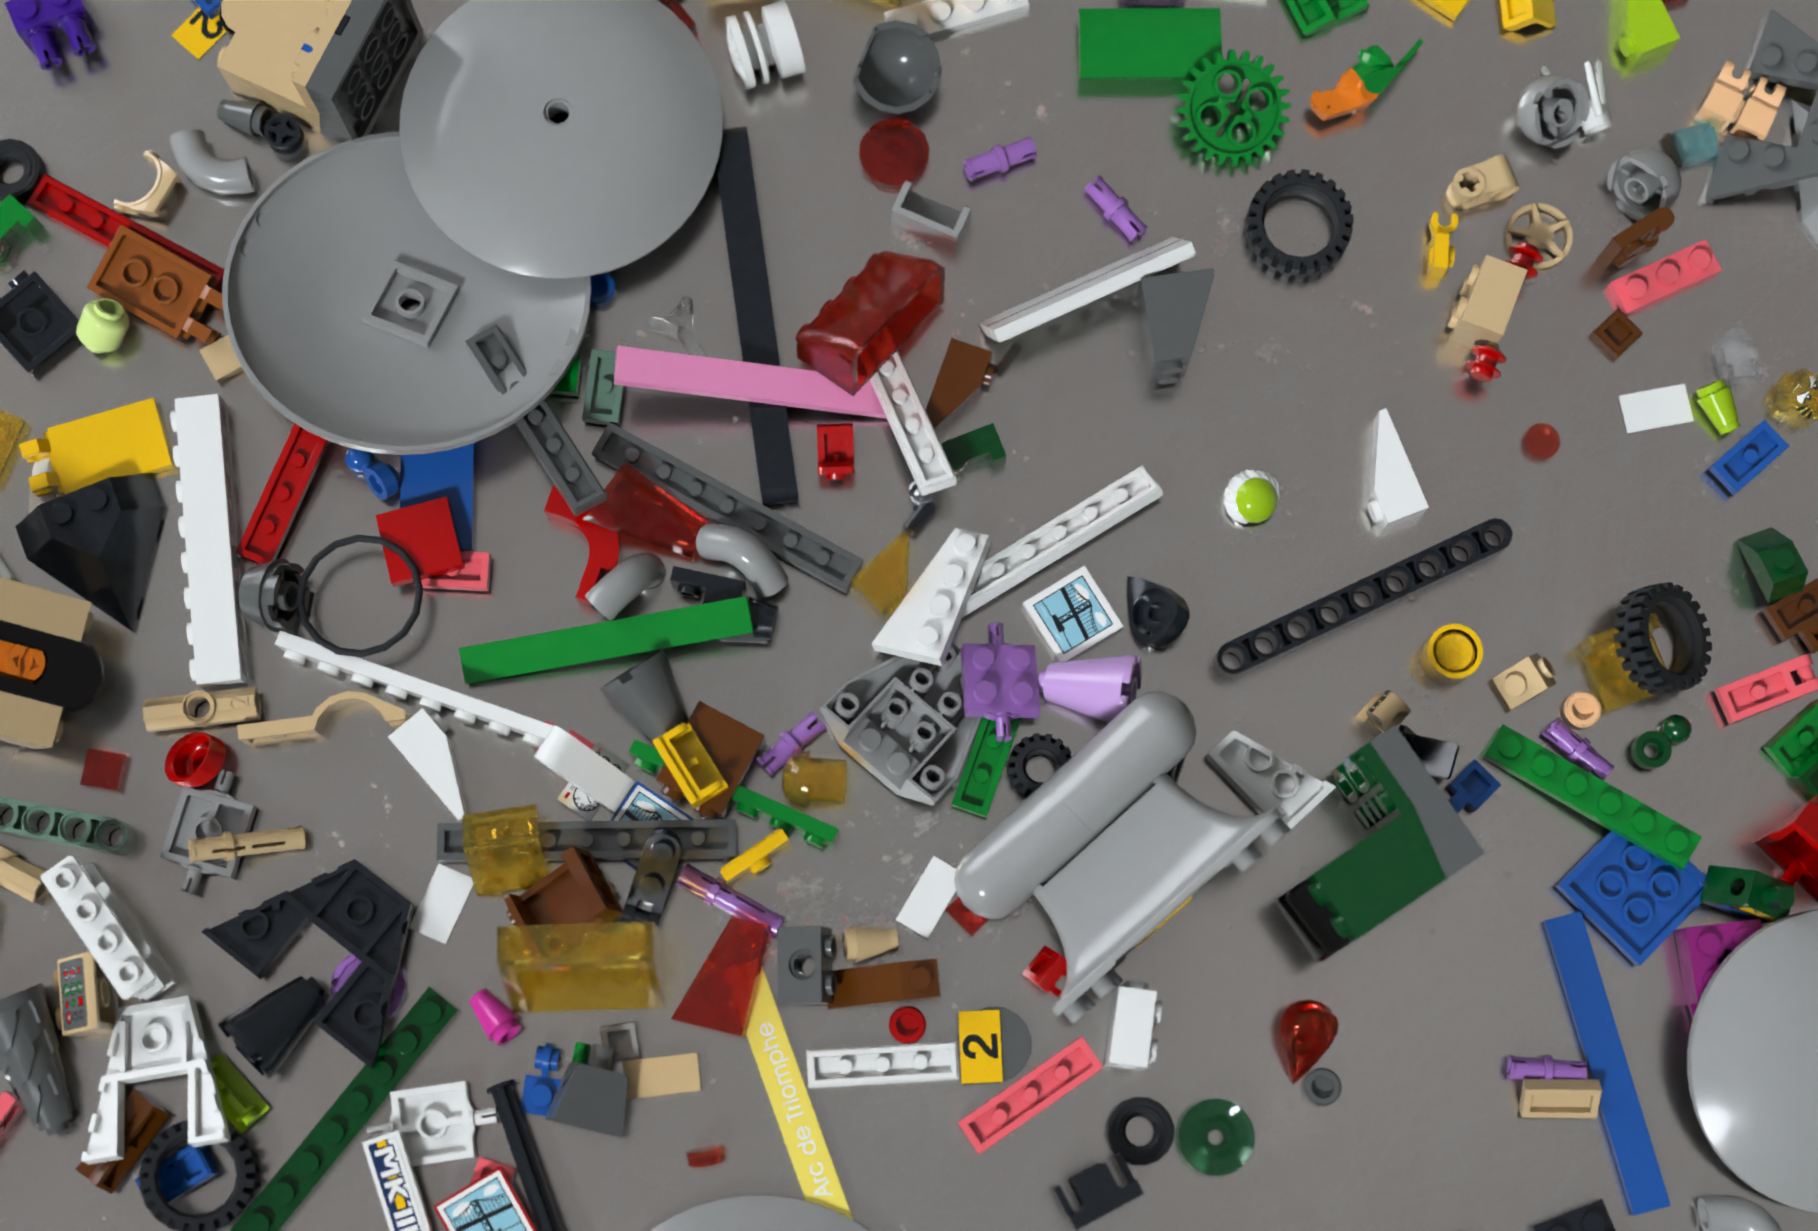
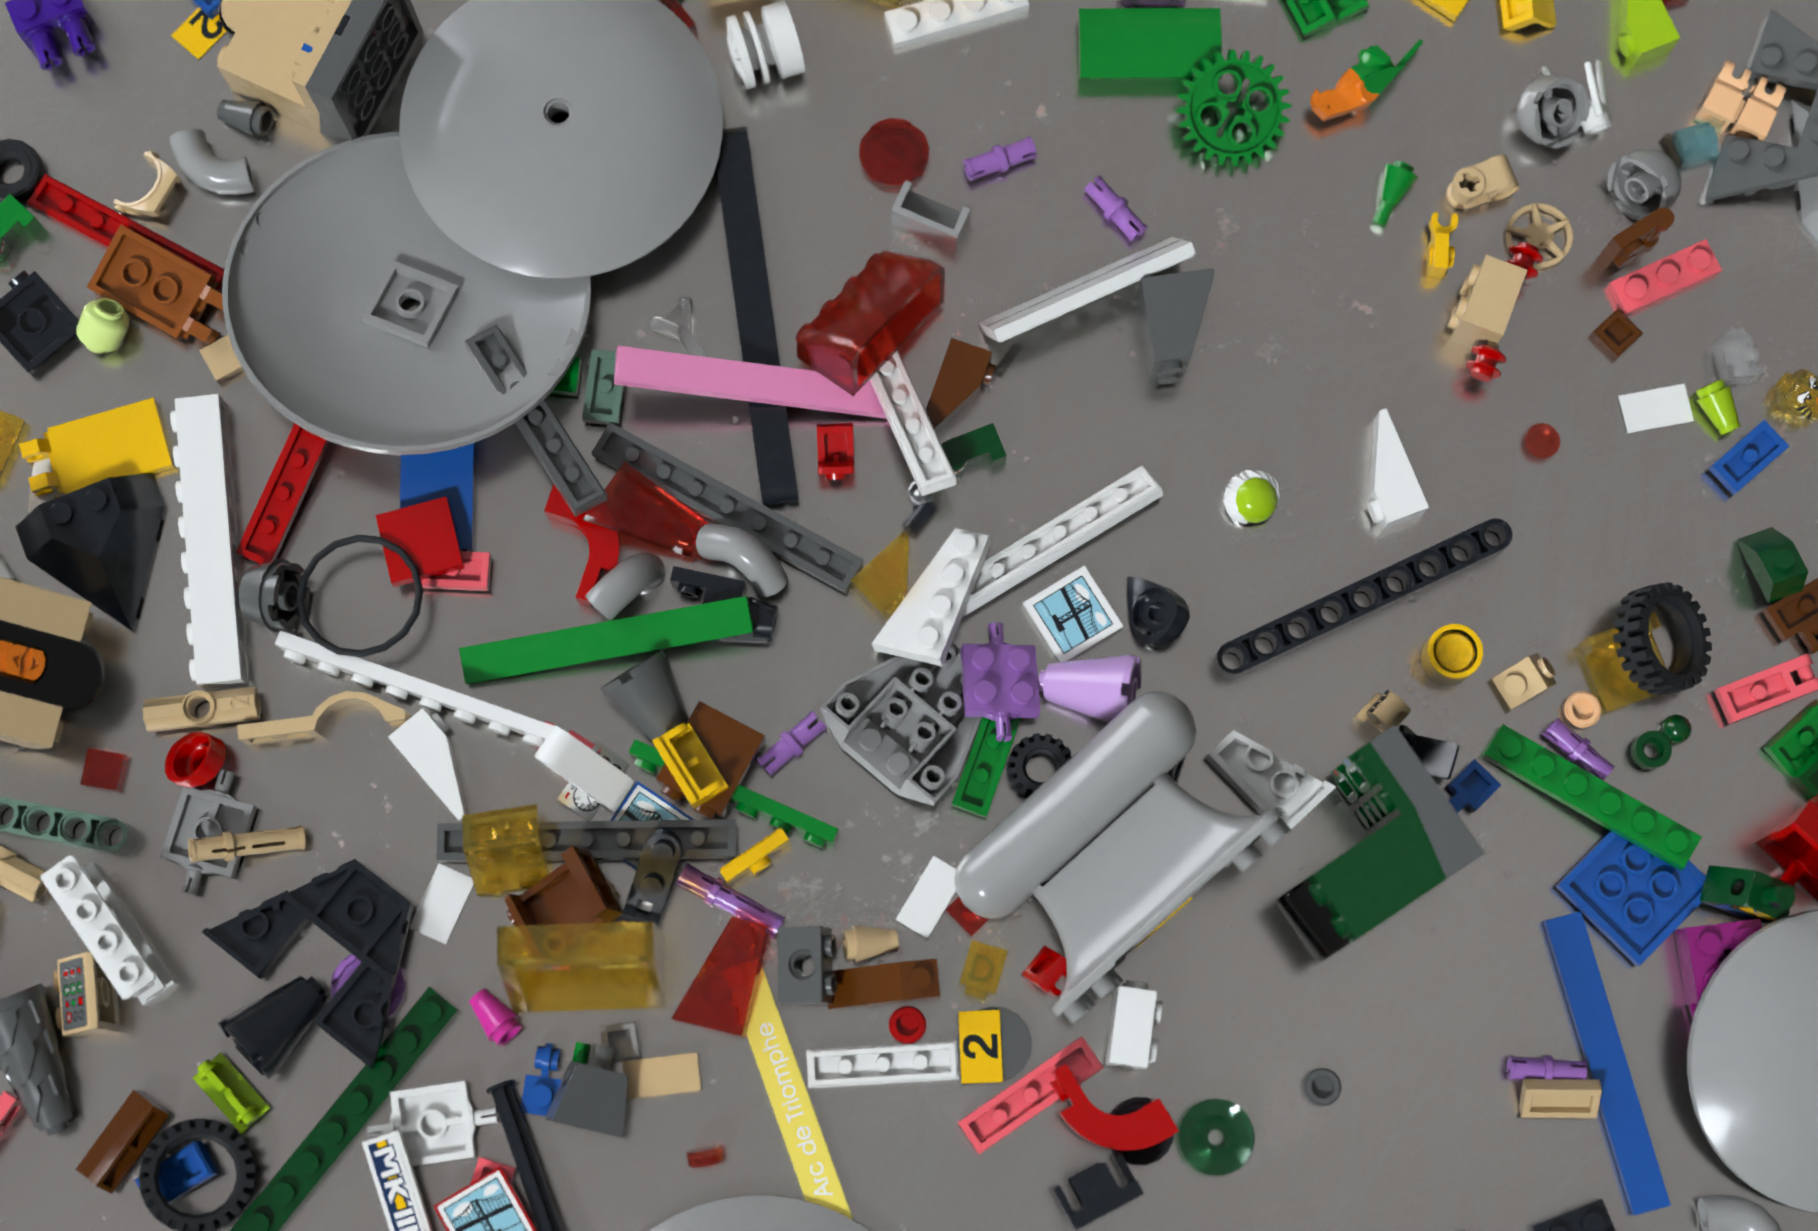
white wing [81,995,230,1165] -> none
black wheel [264,114,305,157] -> none
blue plate [345,448,400,500] -> none
blue tile [590,272,617,308] -> none
clear yellow piece [782,751,847,809] -> none
dark grey cylinder [853,20,942,114] -> none
black tyre [1245,169,1354,279] -> none
clear red piece [1280,999,1339,1084] -> none
none -> clear yellow brick [958,940,1008,1000]
none -> red arch [1050,1064,1179,1151]
none -> green cone [1372,160,1418,227]

